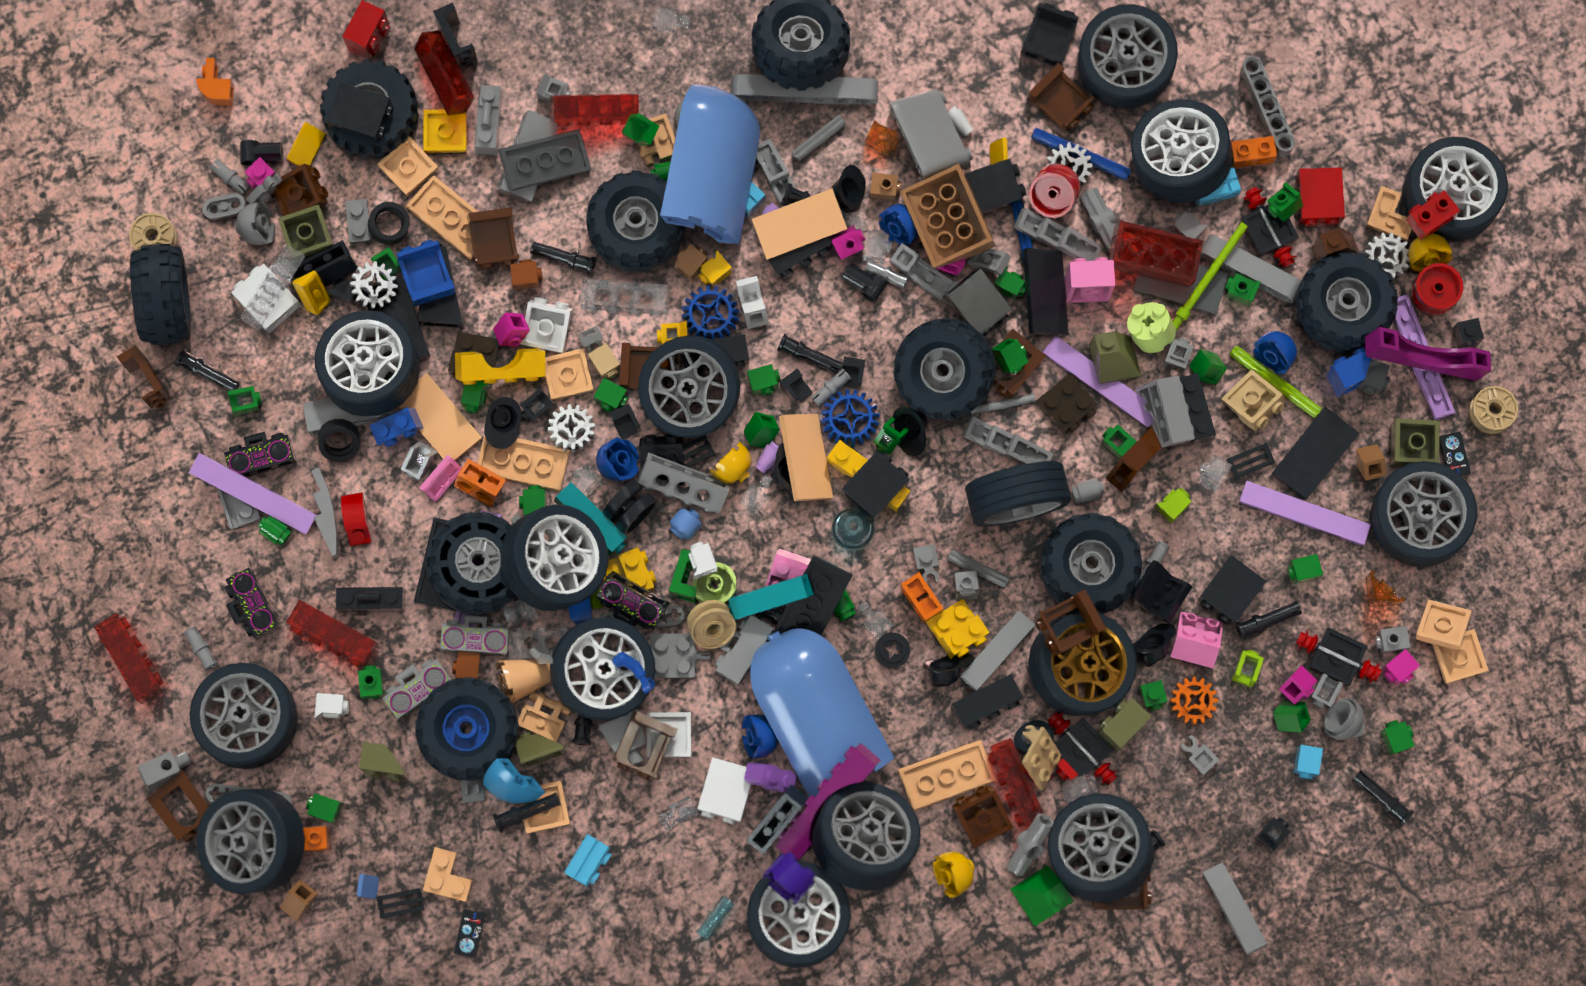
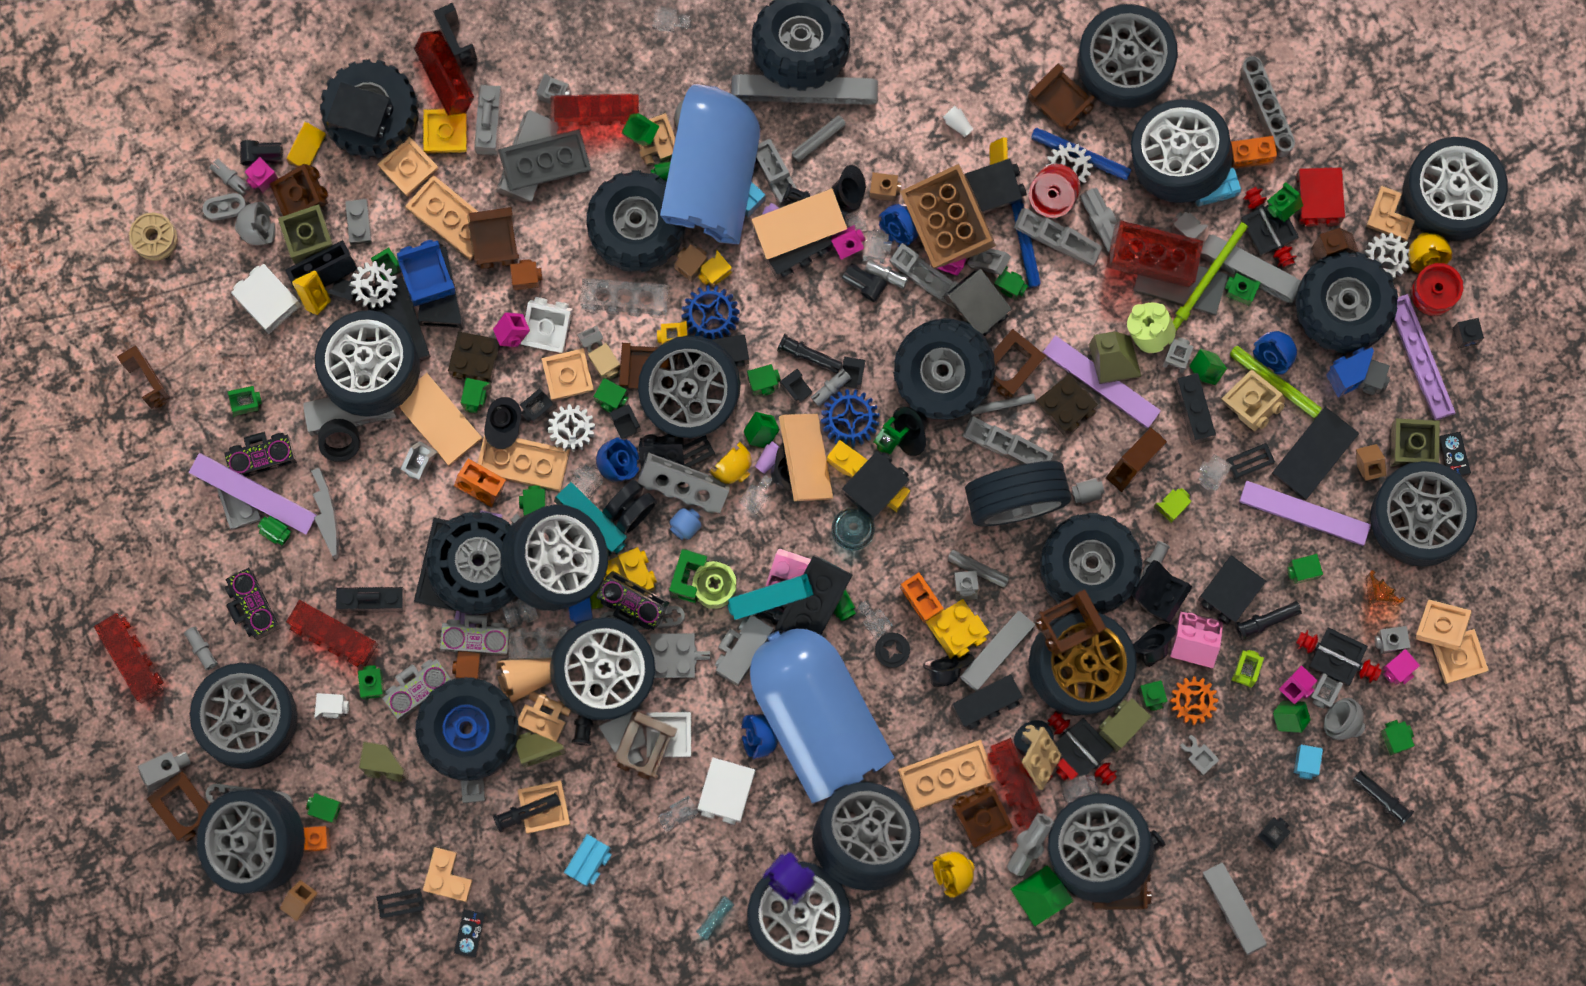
black wheel [130,244,191,345] -> none
black pin [175,348,240,391] -> none
orange brick [196,58,234,106] -> none
clear brick [239,244,305,330] -> none
light grey plate [246,174,282,204] -> none
red brick [341,492,371,546] -> none
red brick [342,0,391,60] -> none
medium blue slope [357,874,379,899] -> none
black tyre [368,202,410,245] -> none
blue brick [369,407,424,448] -> none
bright pink plate [419,455,462,502] -> none
yellow arch [455,348,546,385] -> none
dark azure brick [483,758,545,804] -> none
light grey bar [528,645,553,664] -> none
black pin [530,241,596,276] -> none
blue arm [612,652,655,694] -> none
tan wheel [687,600,736,649] -> none
white window [689,542,718,579] -> none
white brick [736,276,768,329] -> none
medium lavender brick [744,762,797,792] -> none
black brick [746,784,808,854] -> none
magenta arch [776,743,881,861] -> none
clear orange brick [865,120,899,155] -> none
light grey windscreen [889,89,973,181] -> none
light grey plate [913,544,939,583] -> none
green brick [992,338,1029,374] -> none
black panel [1020,3,1079,67] -> none
black tile [1023,248,1069,337] -> none
bright pink brick [1064,257,1115,303] -> none
green brick [1102,424,1137,460] -> none
light grey wedge [1136,376,1195,447] -> none
magenta arch [1365,327,1491,381] -> none
red brick [1406,190,1461,241] -> none
tan wheel [1469,386,1518,434] -> none

